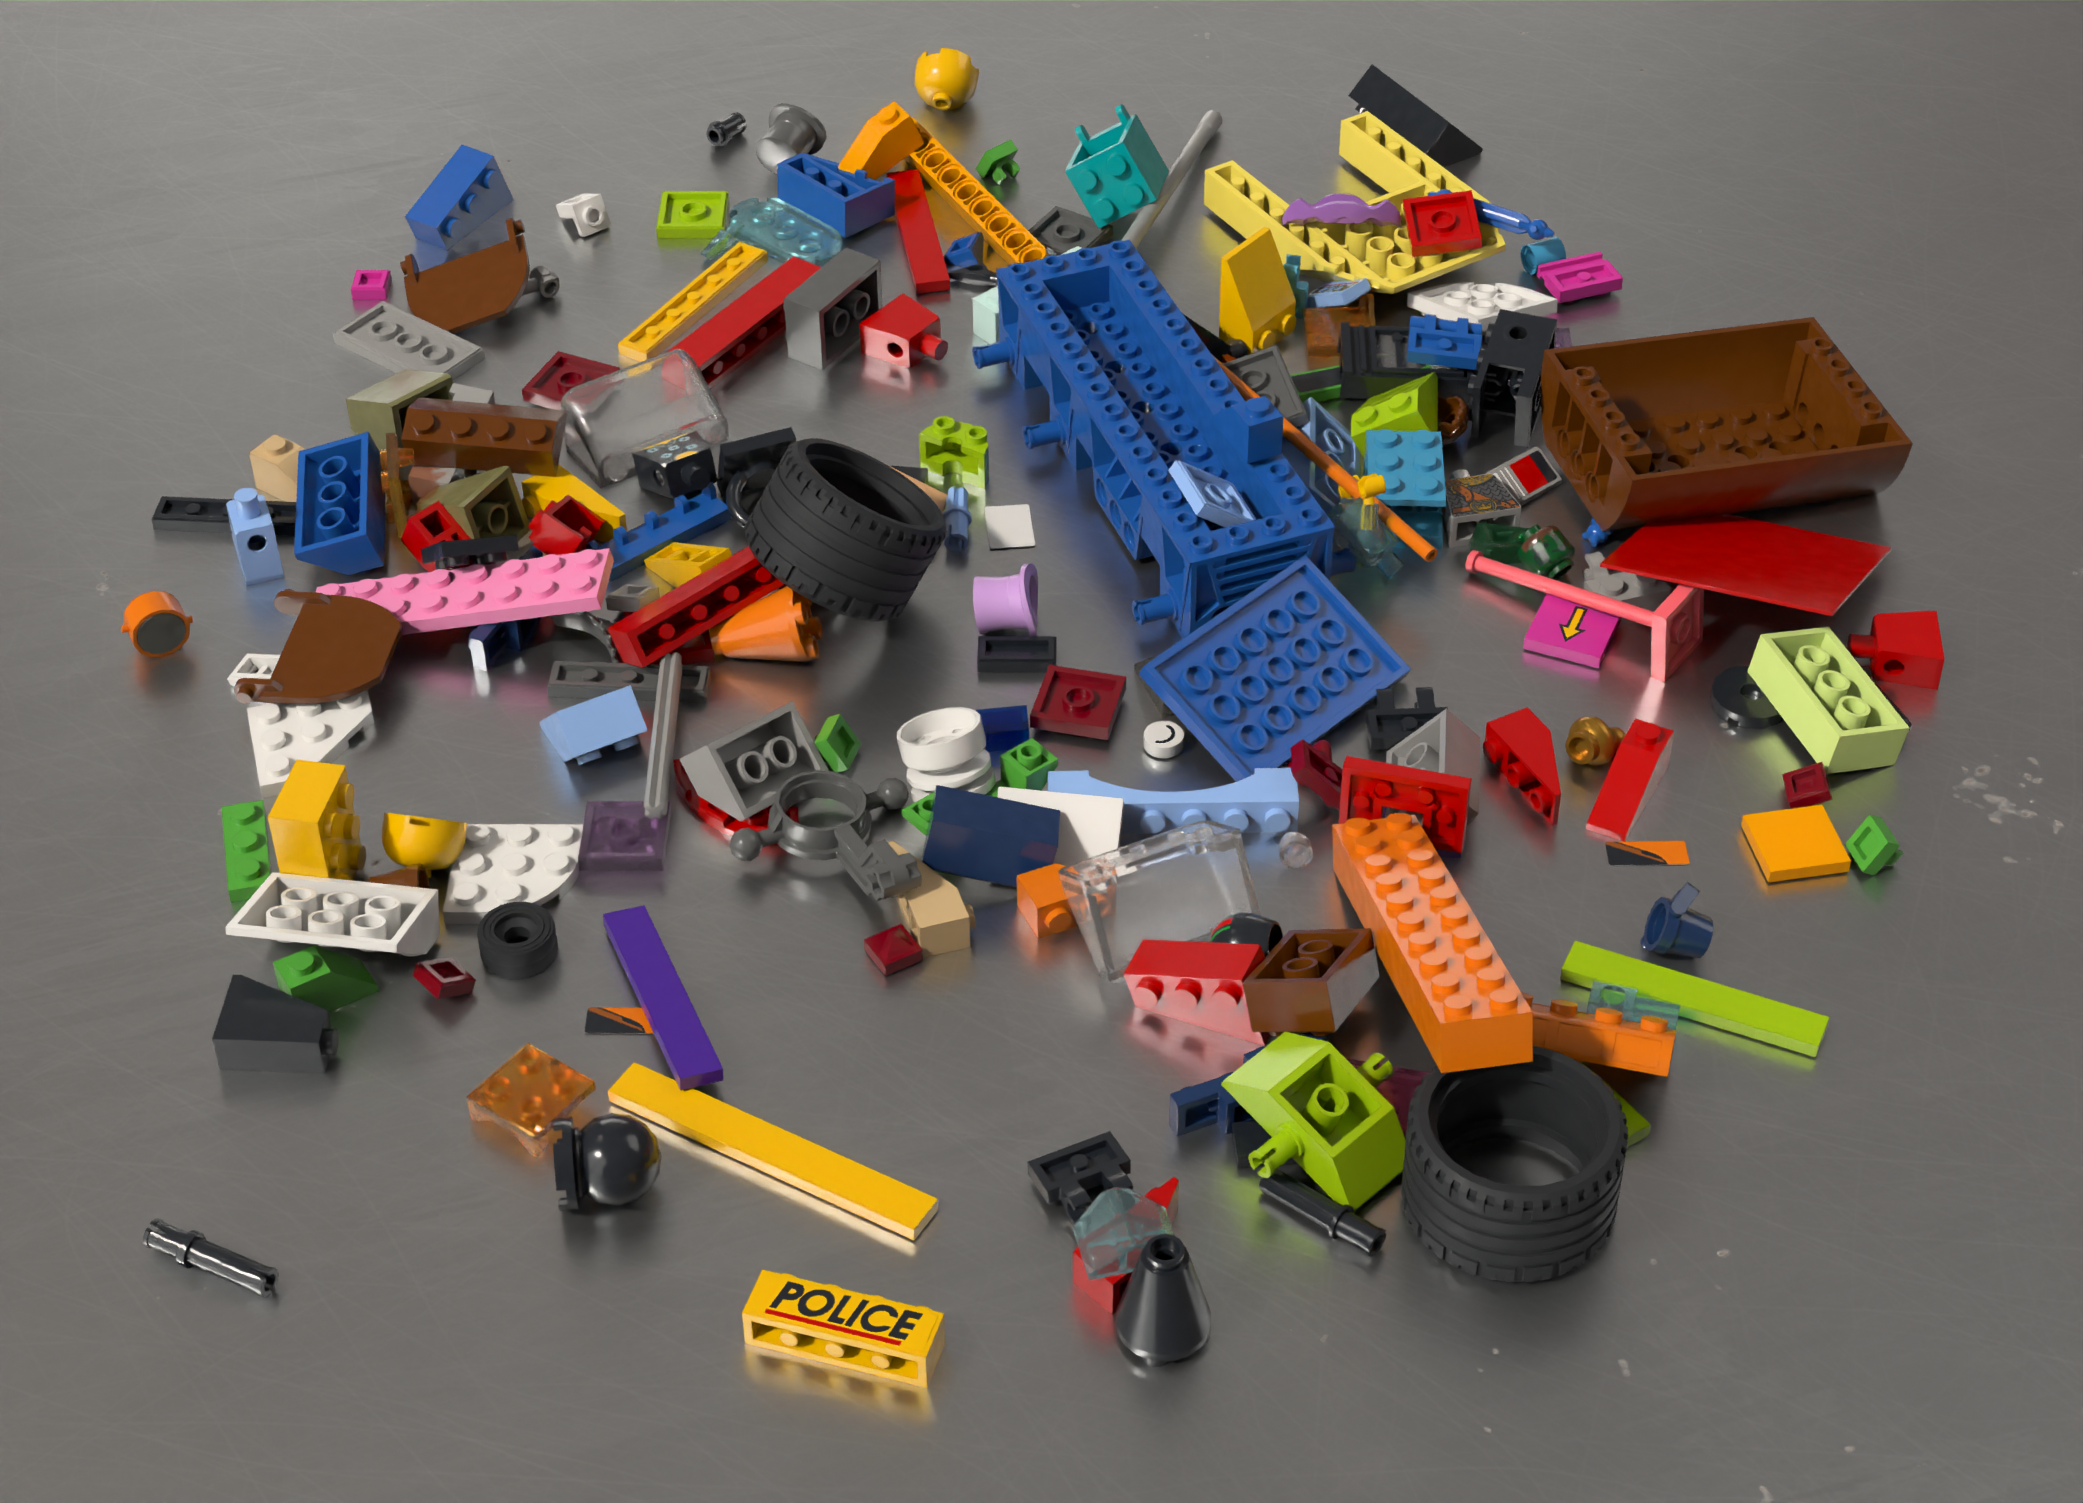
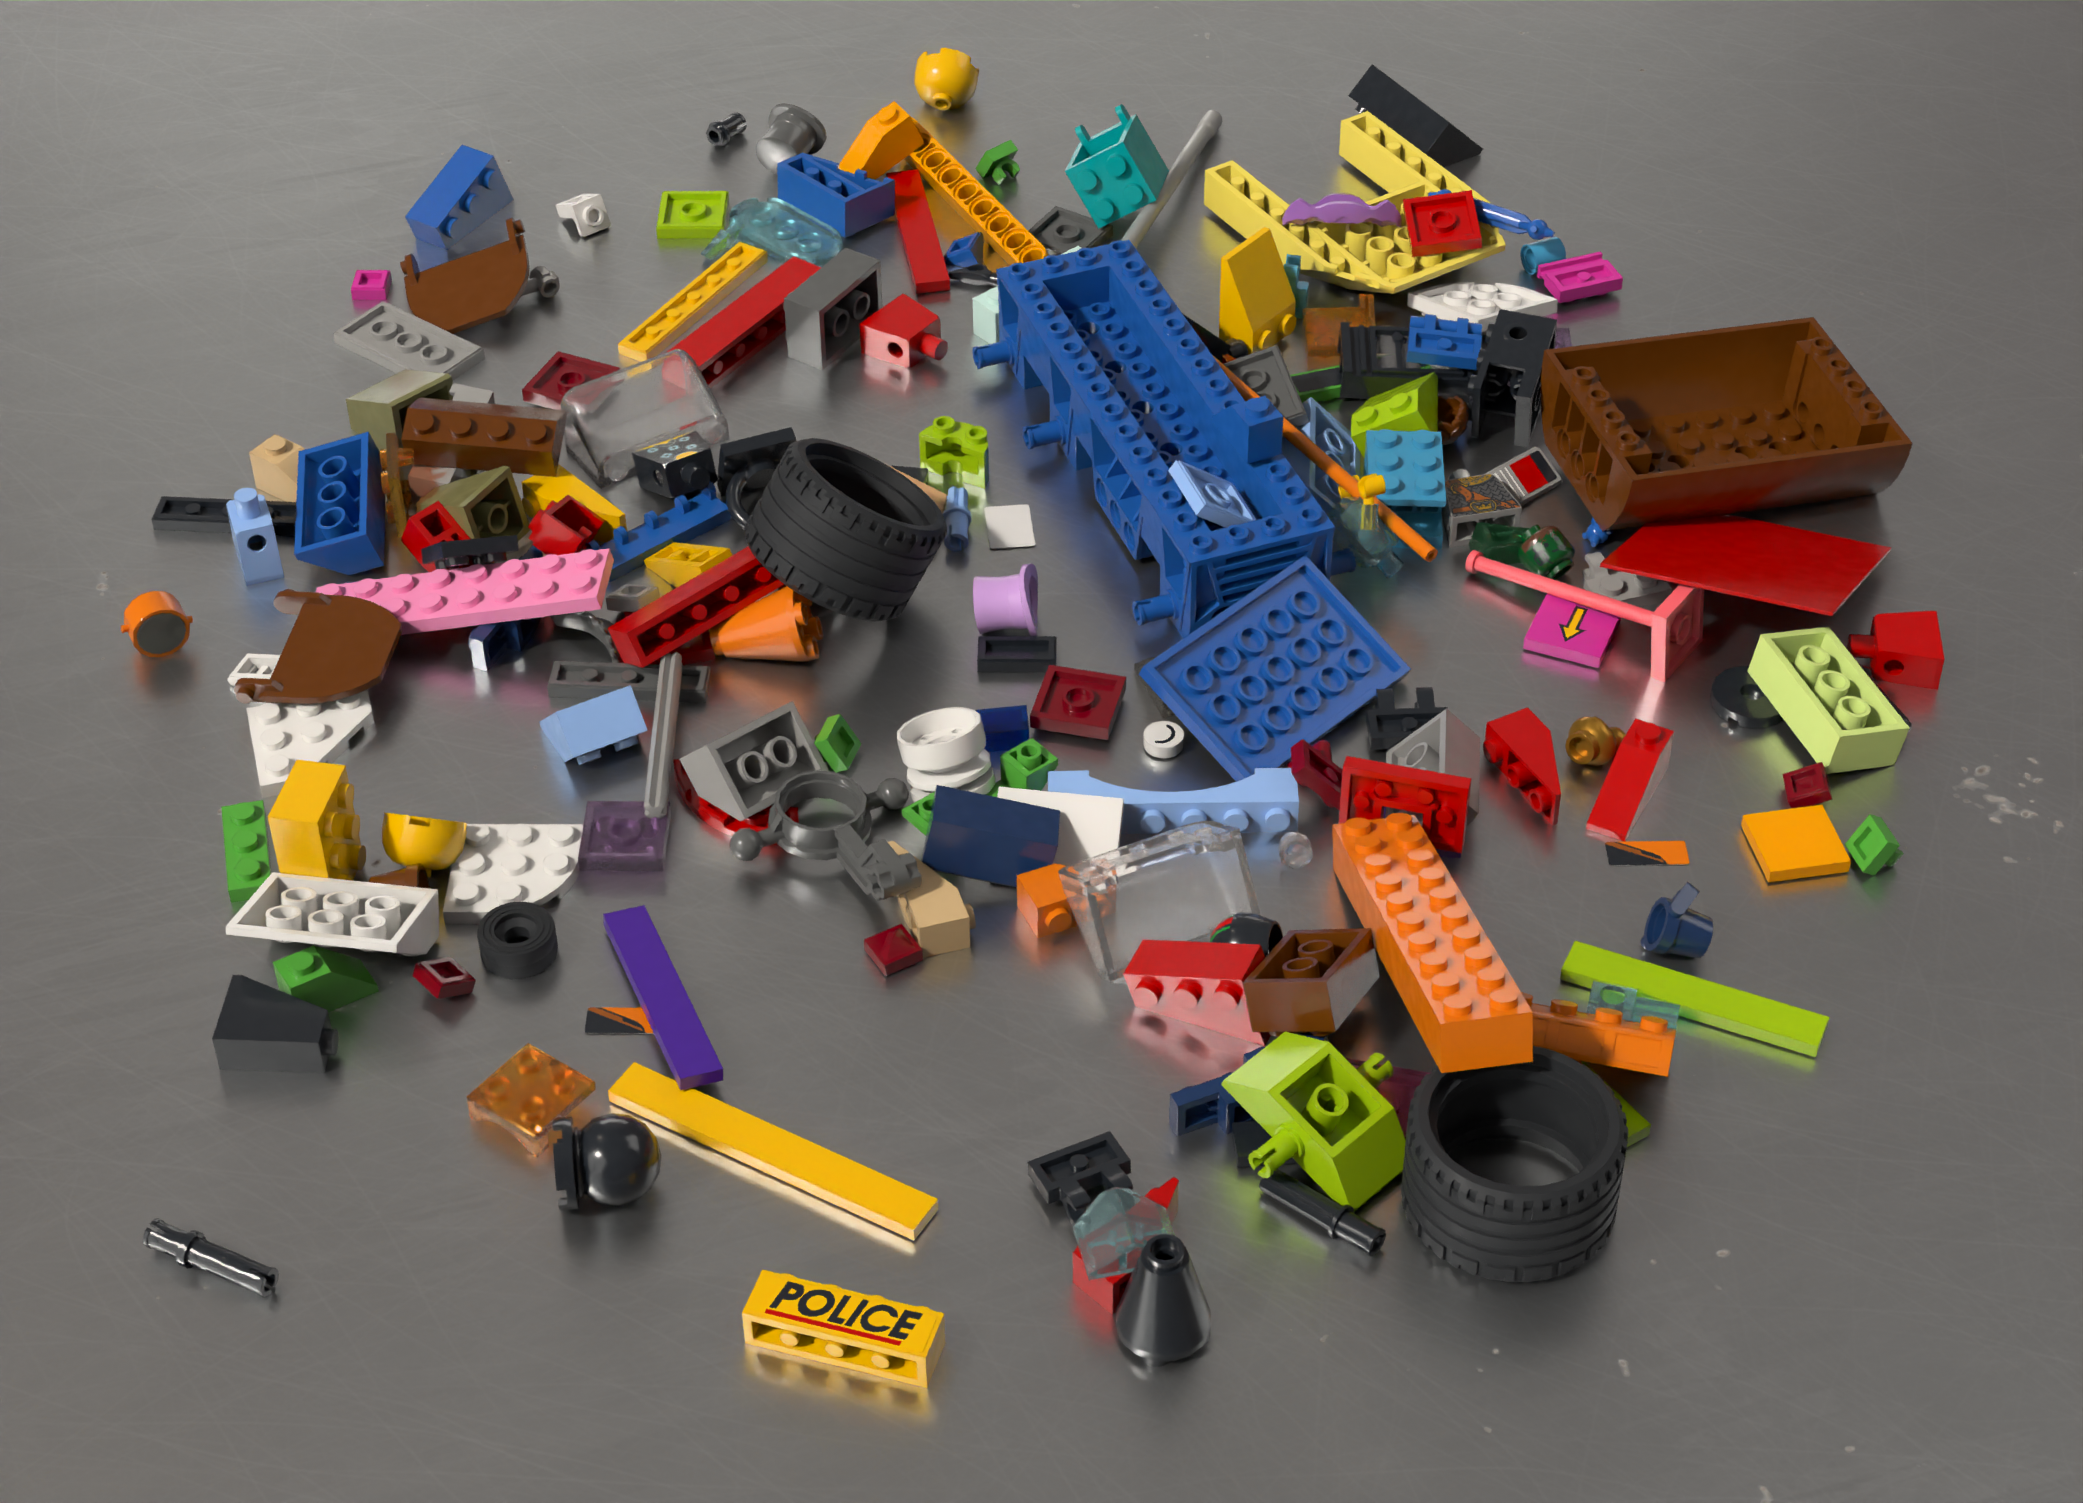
light blue tile [1307,278,1371,309] -> none

